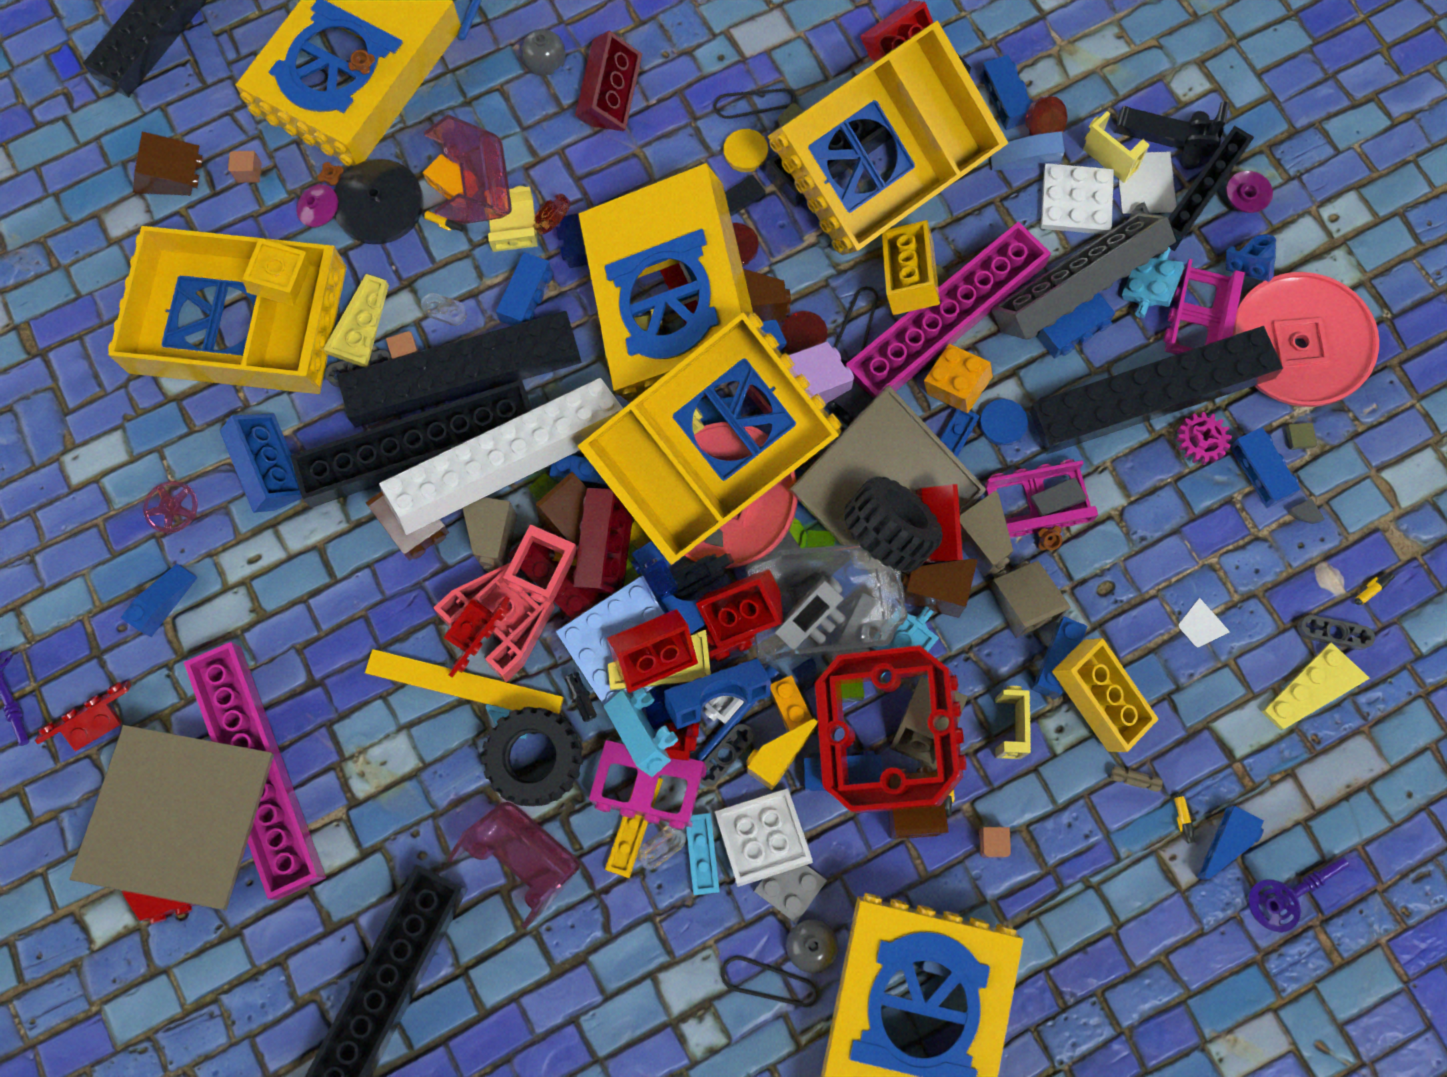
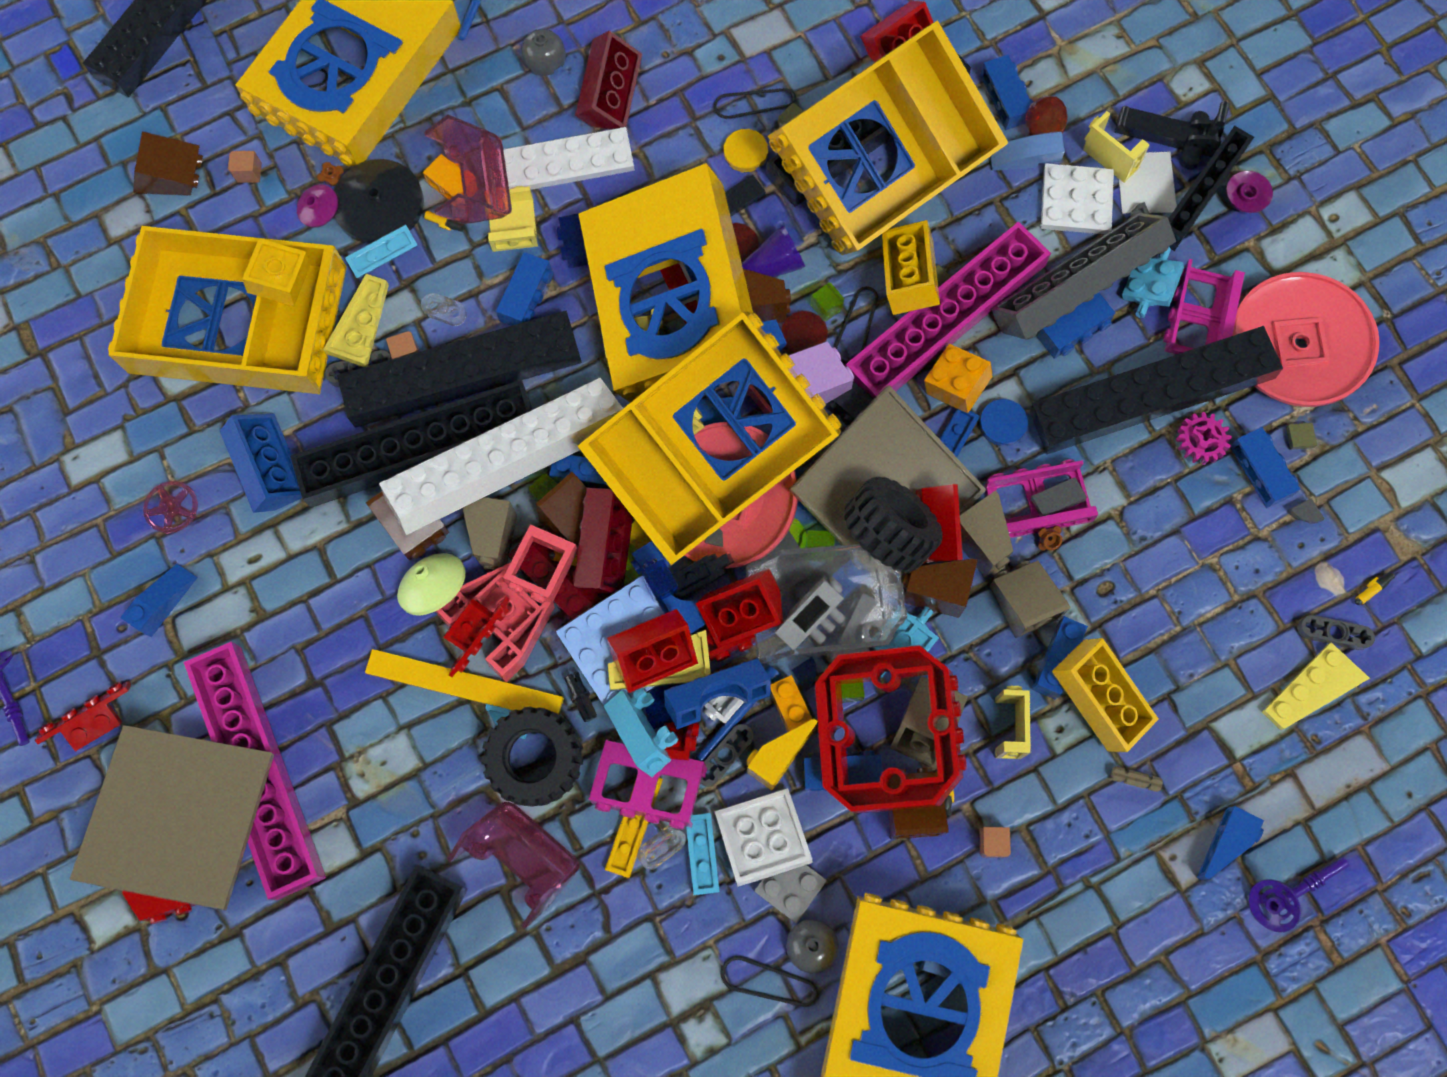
dark orange plate [348,50,375,74] -> none
clear red tile [533,193,571,235] -> none
piece [1174,792,1196,844] -> none
white sticker [1179,598,1230,647] -> none
blue pin [1226,234,1276,282] -> none
none -> medium azure plate [345,225,418,279]
none -> yellowish green dish [397,553,466,615]
none -> white plate [494,127,635,190]
none -> dark purple cone [742,226,806,277]
none -> clear neon green piece [811,282,844,321]

